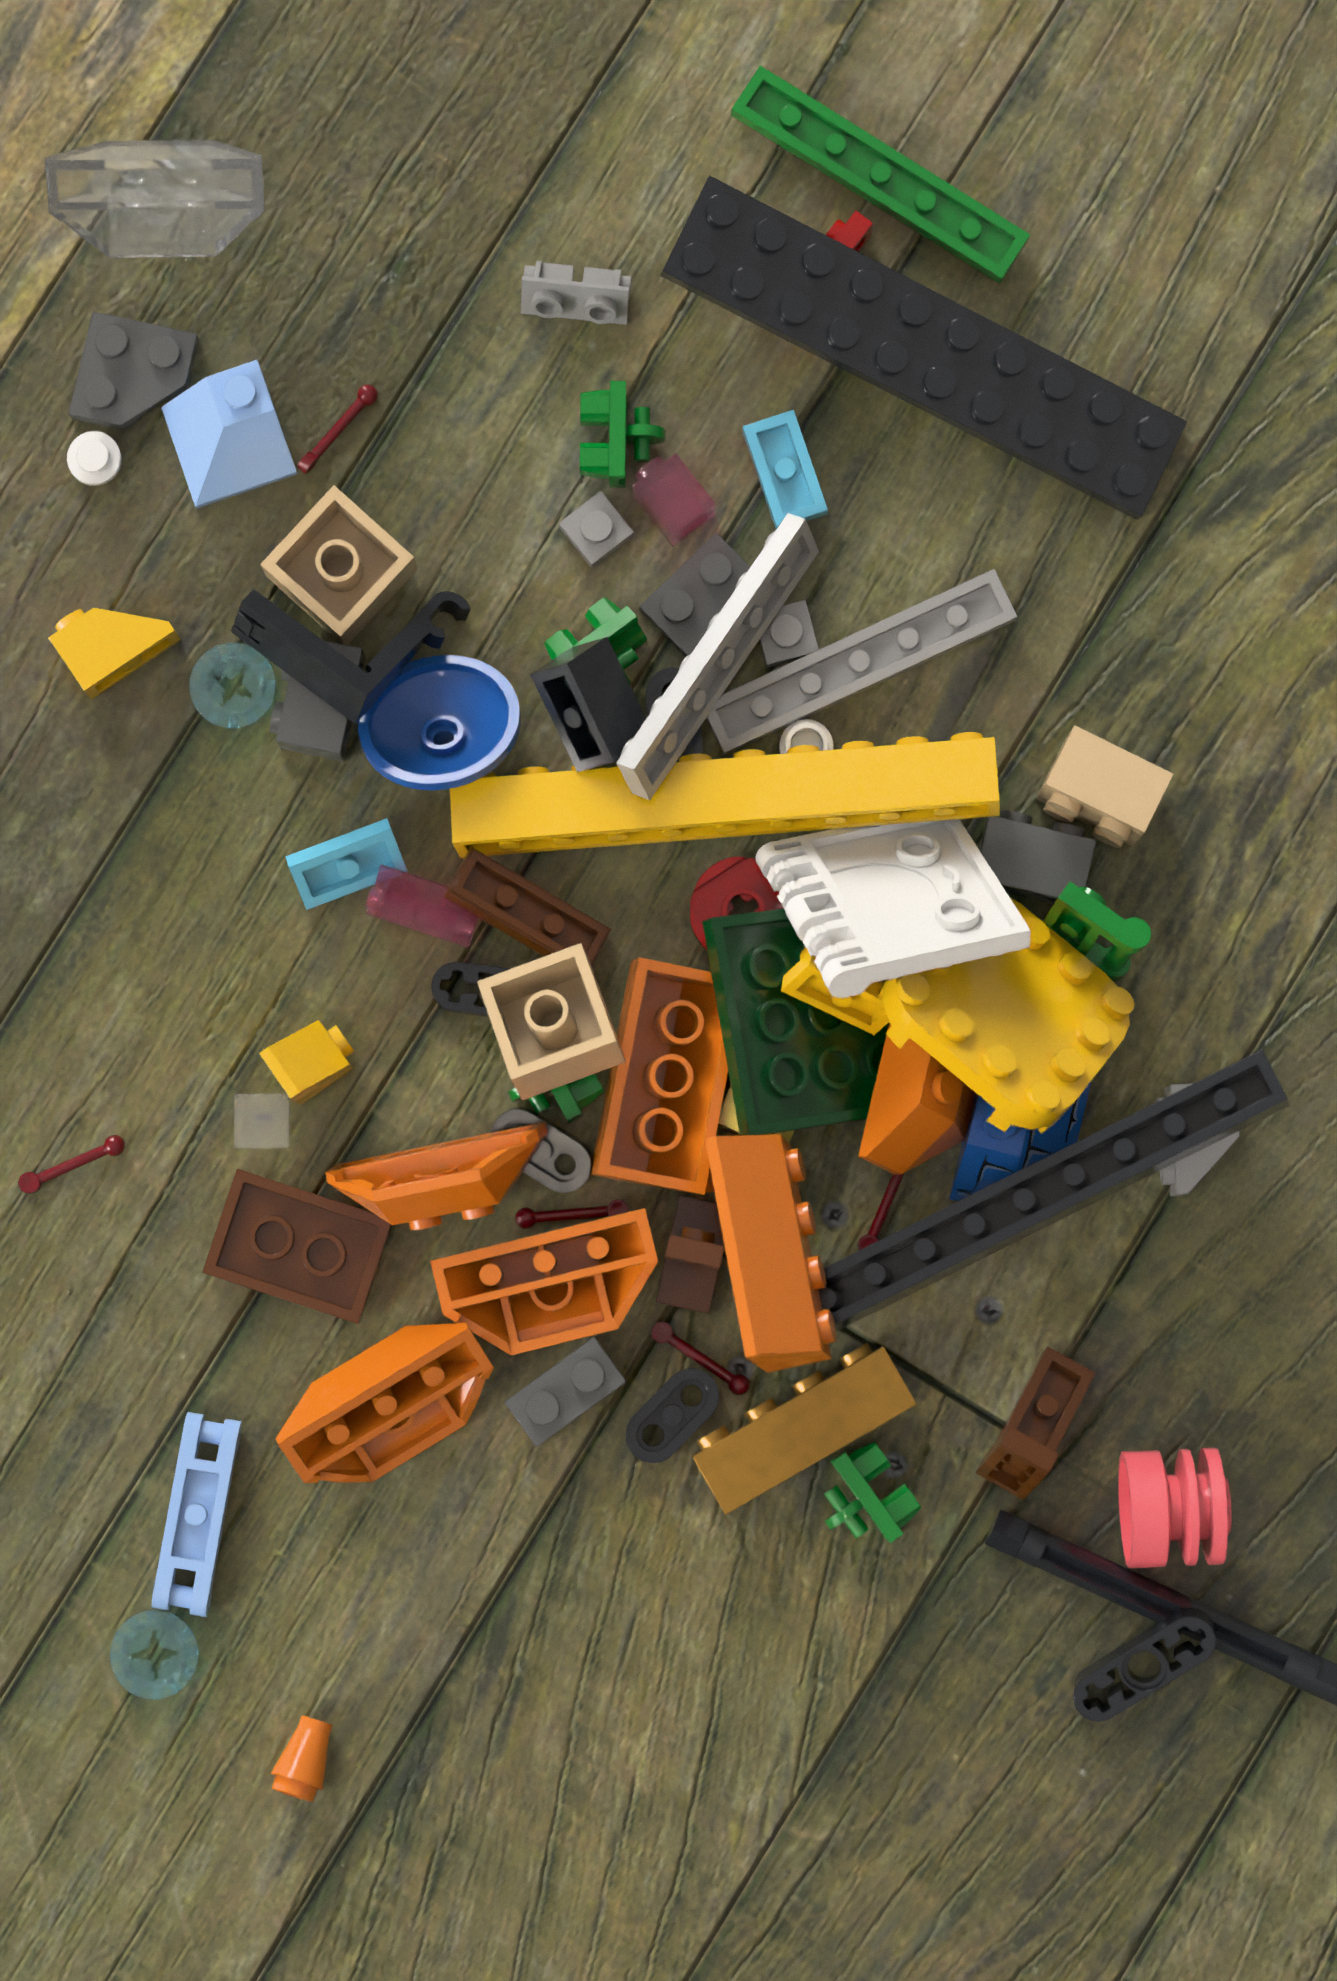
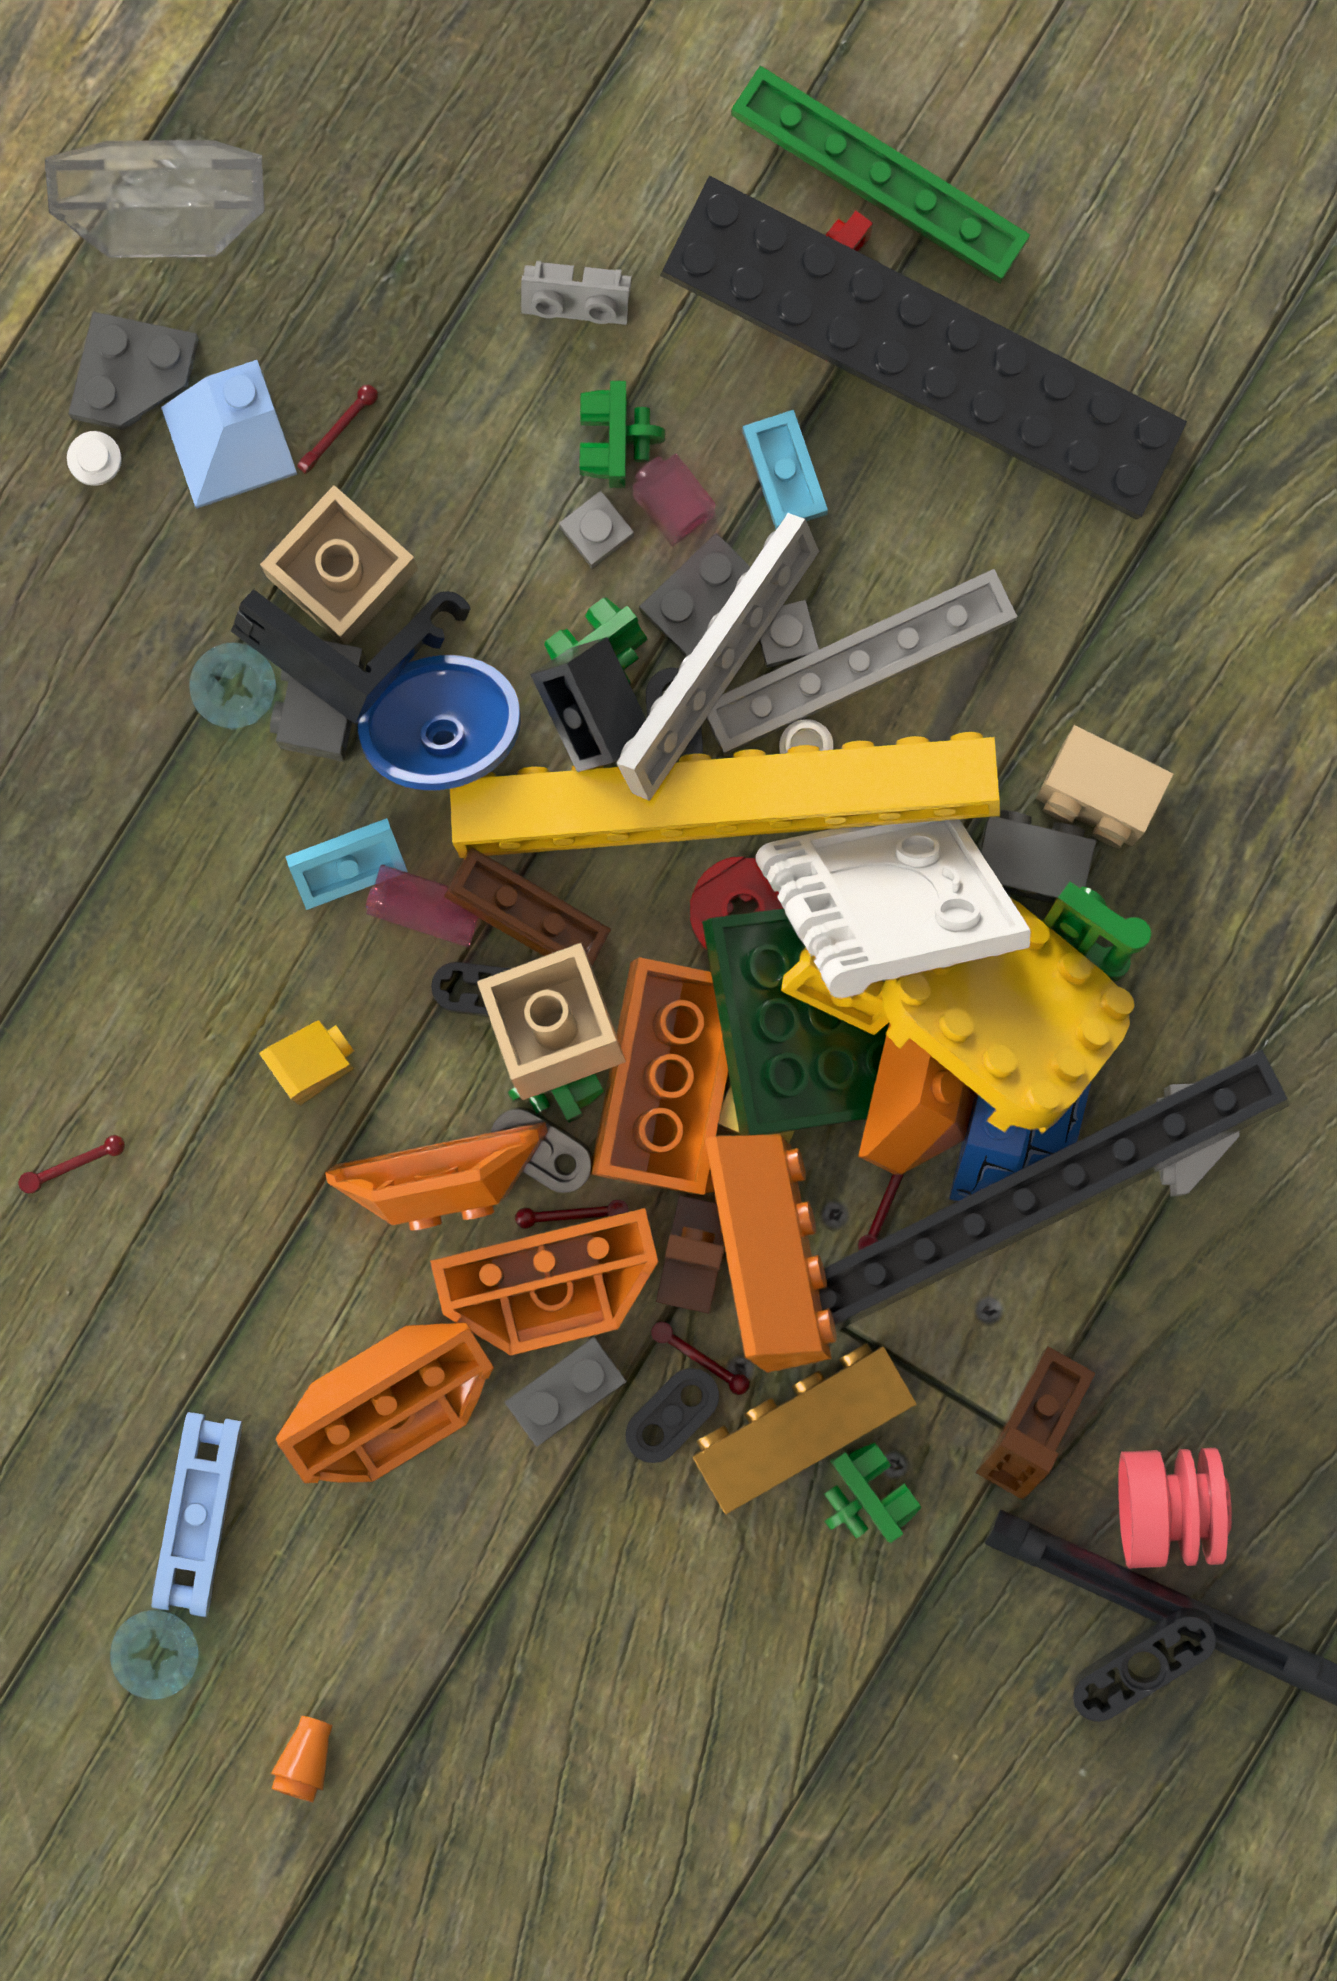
yellow slope [48,607,181,699] -> none
reddish brown plate [202,1169,392,1324] -> none
clear tile [234,1094,290,1149] -> none

